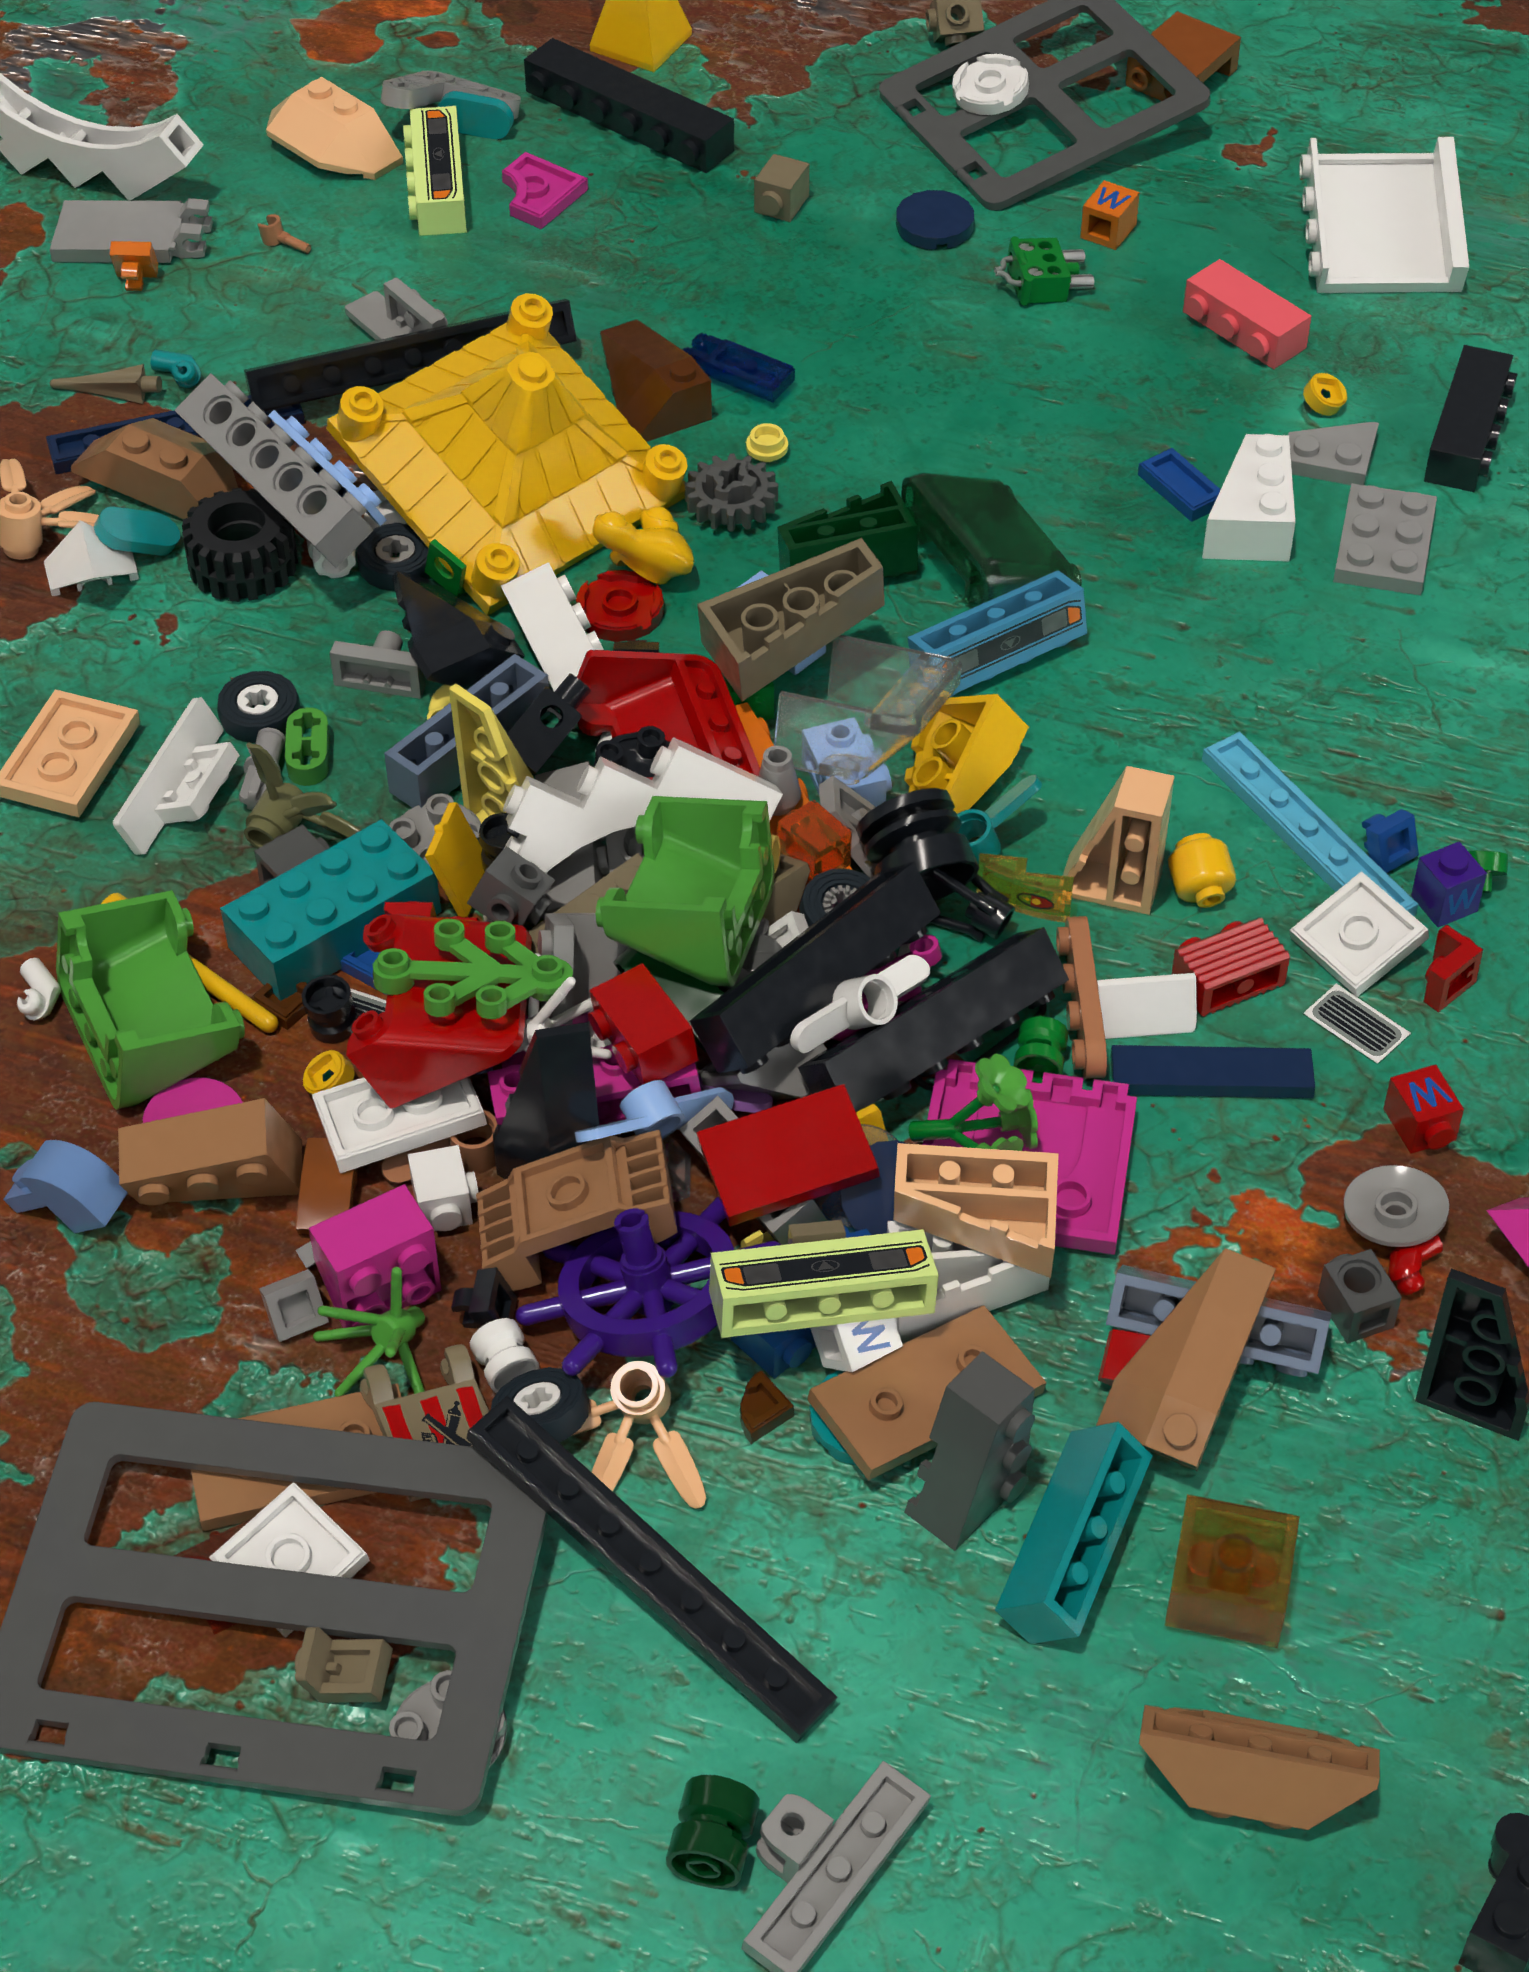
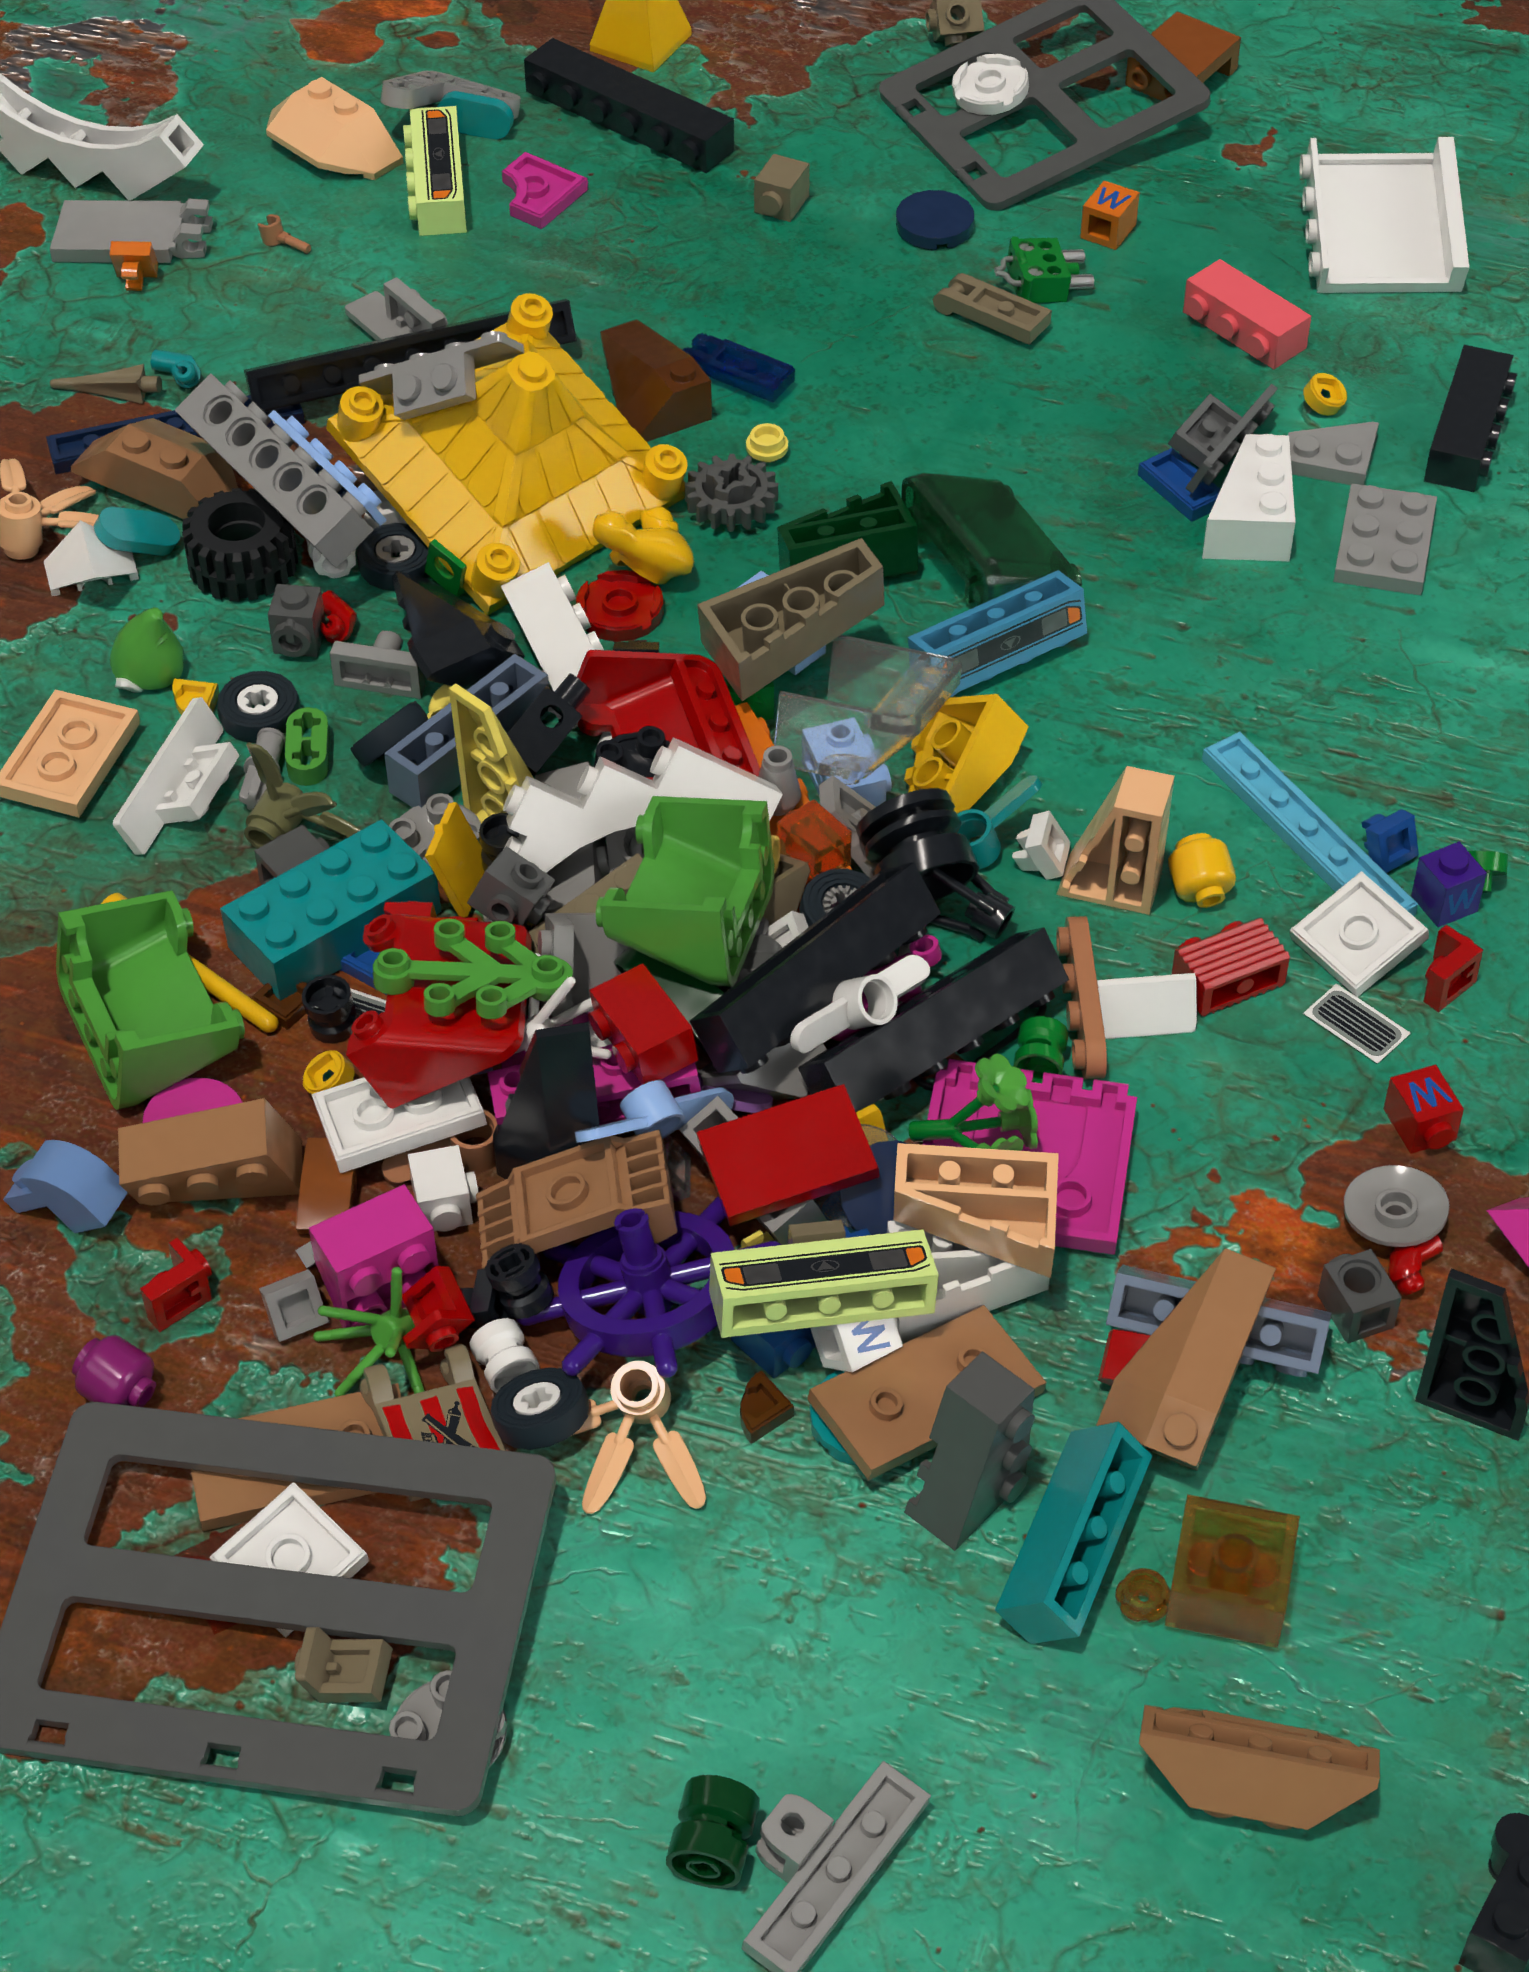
white arm [17,958,61,1020] -> none
black tile [466,1396,837,1743] -> none
clear yellow slope [977,853,1074,923] -> none
dark blue tile [1110,1045,1315,1098] -> none
none -> magenta head [72,1335,156,1407]
none -> bright green hat [110,607,184,693]
none -> red bracket [140,1238,212,1333]
none -> yellow tile [172,678,219,715]
none -> dark grey brick [268,584,326,657]
none -> red arm [320,590,357,643]
none -> black bush [350,701,428,767]
none -> light grey bracket [359,331,524,420]
none -> red bracket [402,1266,475,1352]
none -> black wheel [485,1243,554,1319]
none -> dark tan plate [933,273,1052,344]
none -> white tile [1012,811,1071,880]
none -> clear orange plate [1115,1568,1172,1622]
none -> dark grey bracket [1168,383,1278,493]

